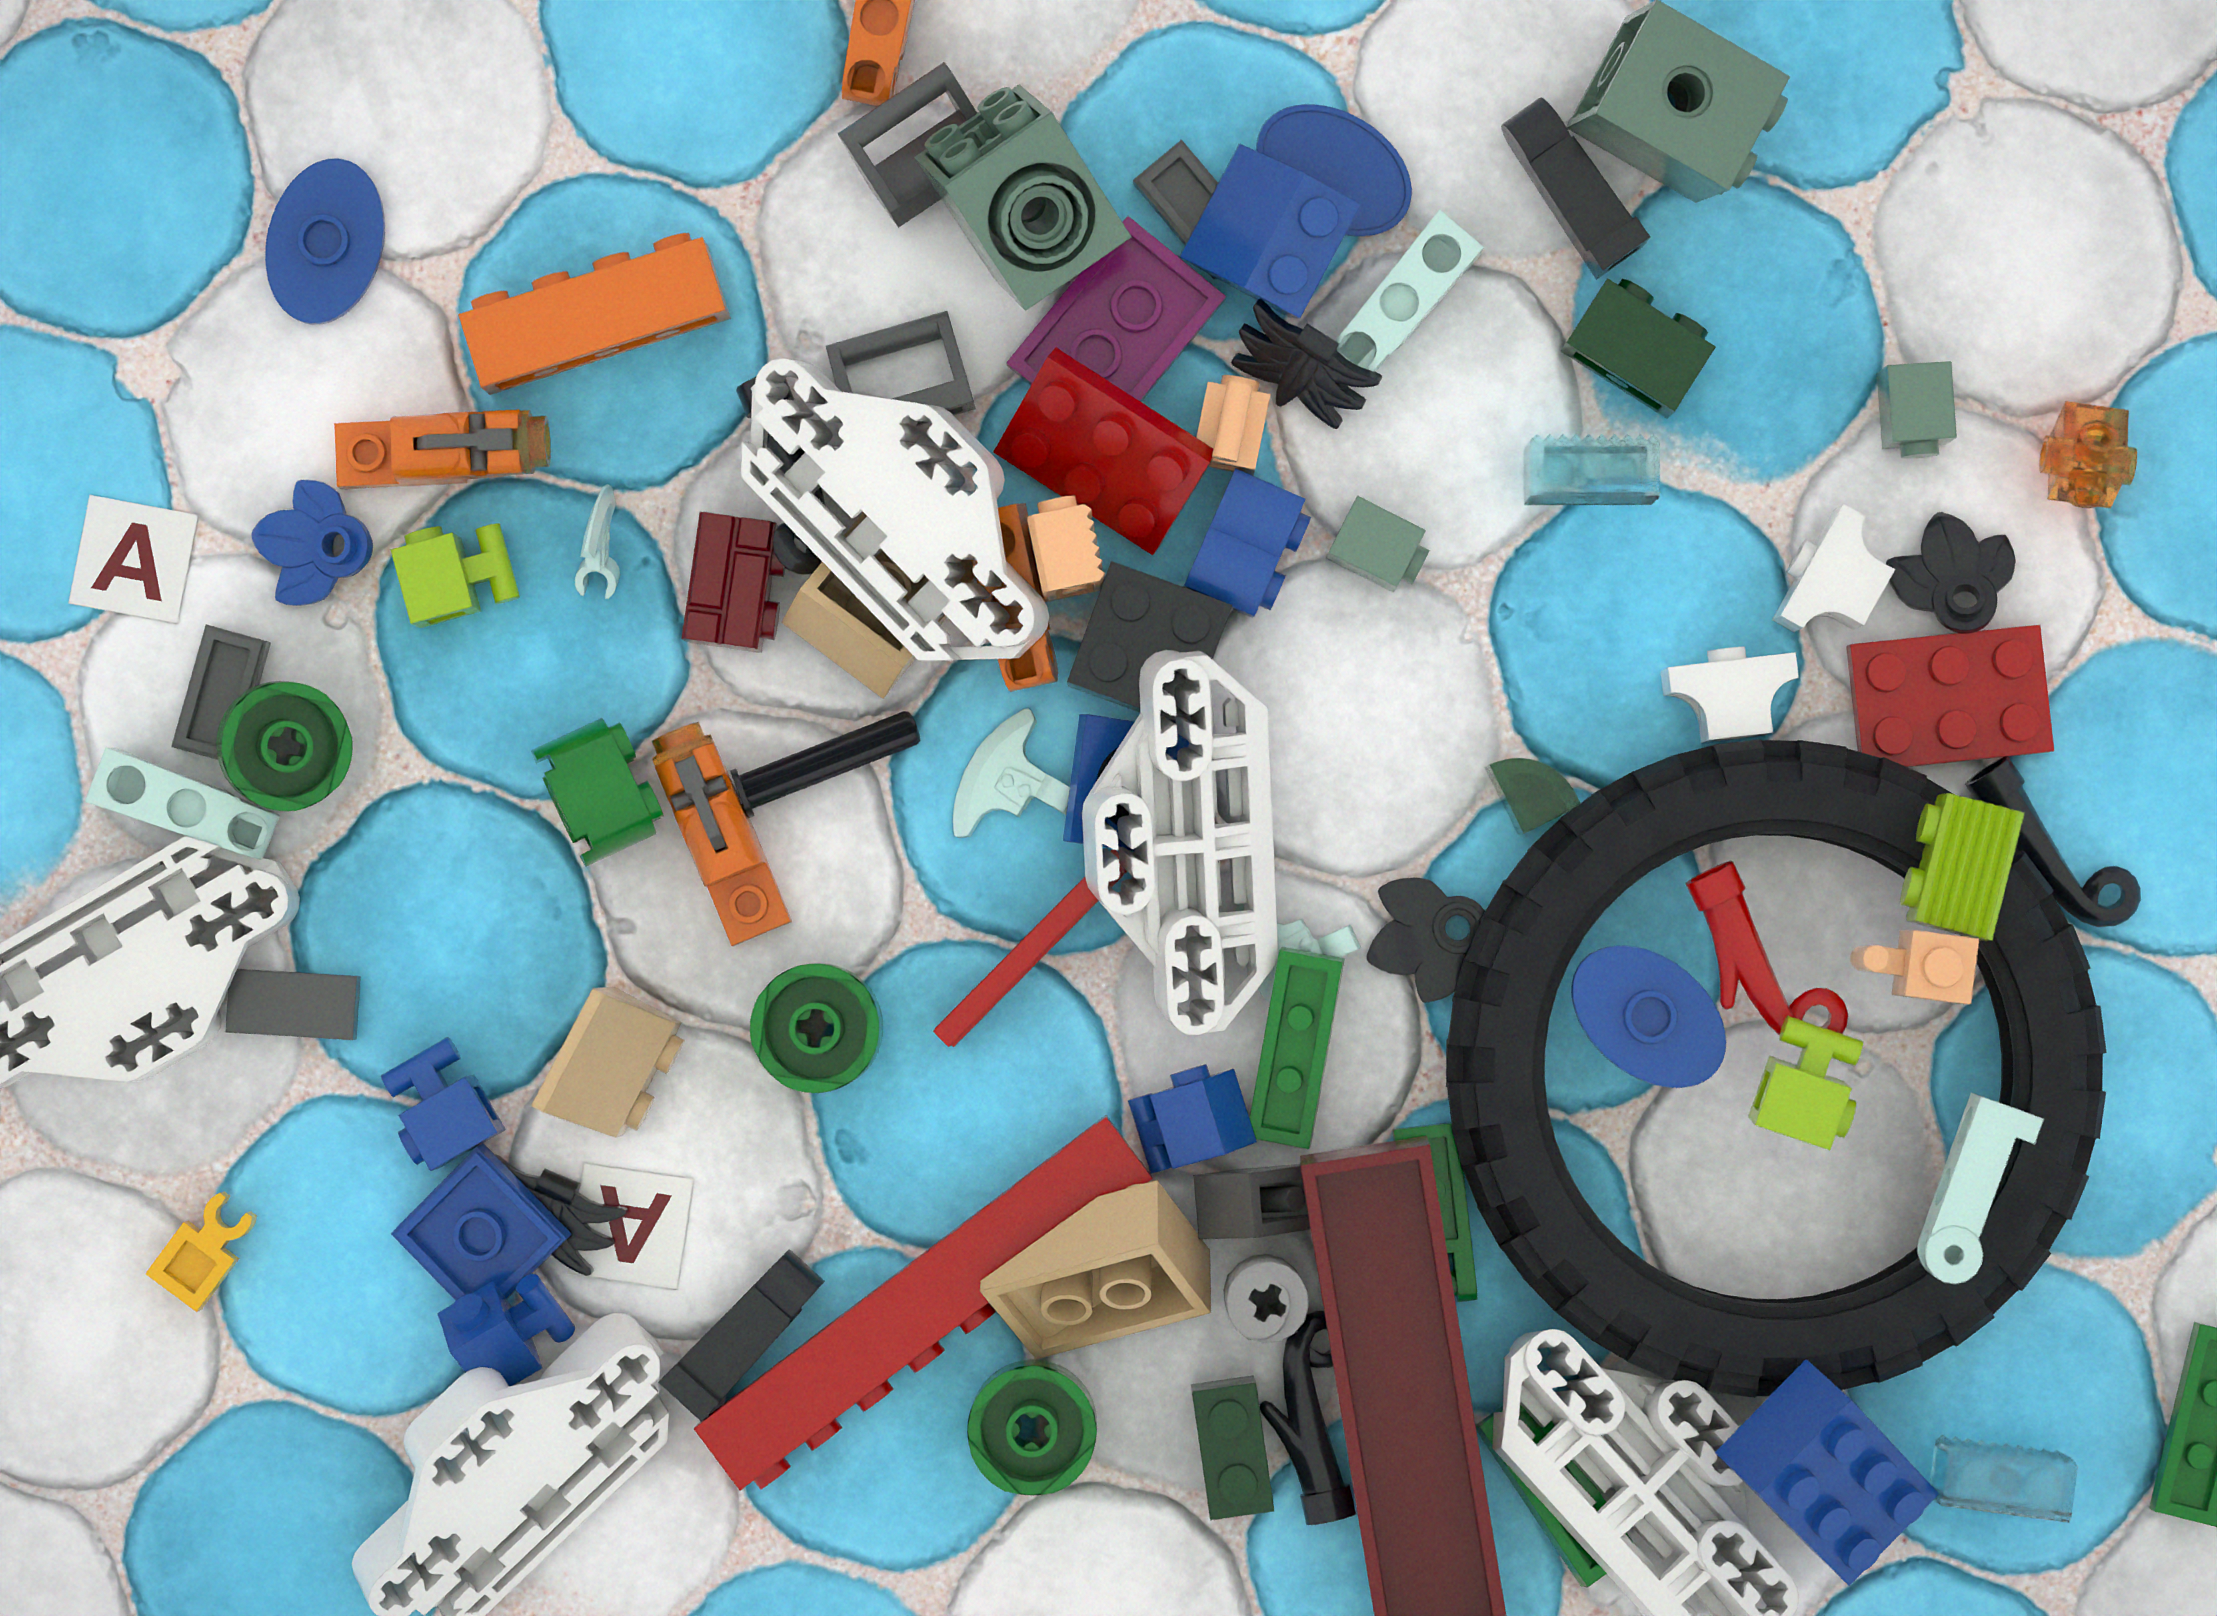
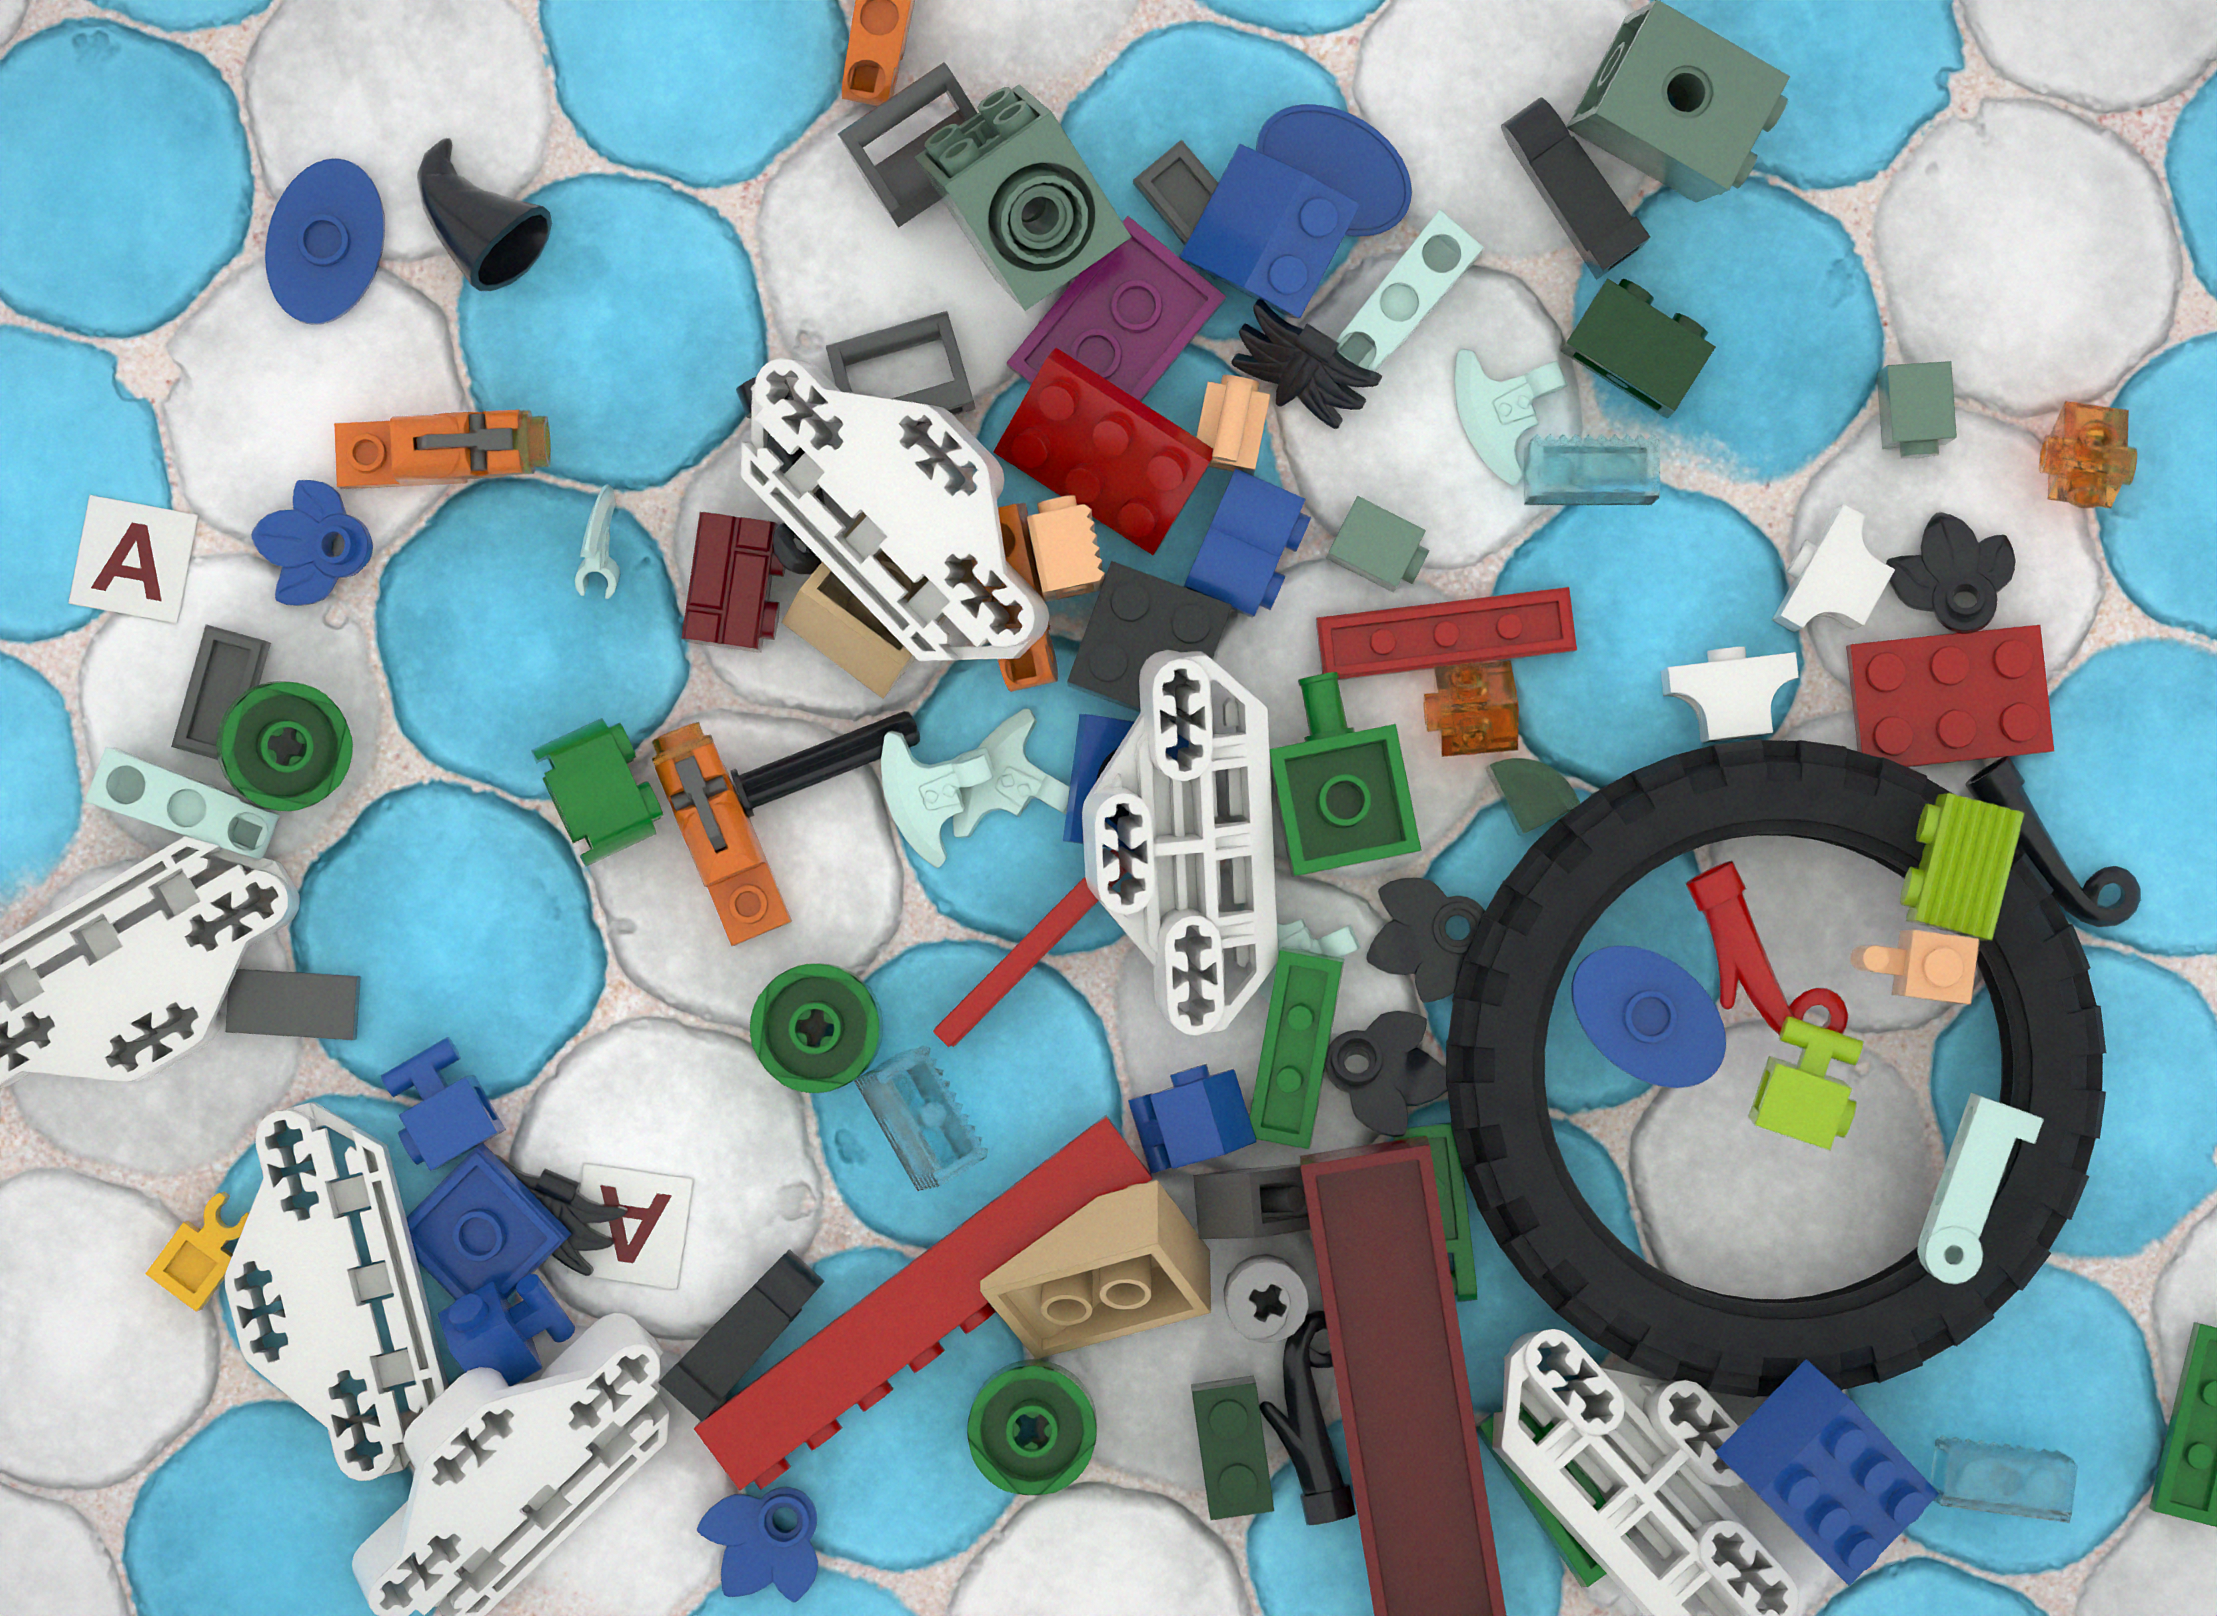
lime brick [390,523,520,628] -> none
orange brick [458,233,731,395] -> none
tan slope [531,987,685,1138] -> none
none -> white connector [225,1102,449,1481]
none -> black hat [417,138,552,291]
none -> blue plate [697,1487,818,1603]
none -> clear light blue brick [854,1046,988,1191]
none -> light aqua piece [881,731,995,868]
none -> green brick [1269,672,1422,877]
none -> red tile [1315,587,1577,680]
none -> black plate [1325,1011,1448,1137]
none -> clear orange brick [1423,660,1518,757]
none -> light aqua piece [1454,349,1568,486]

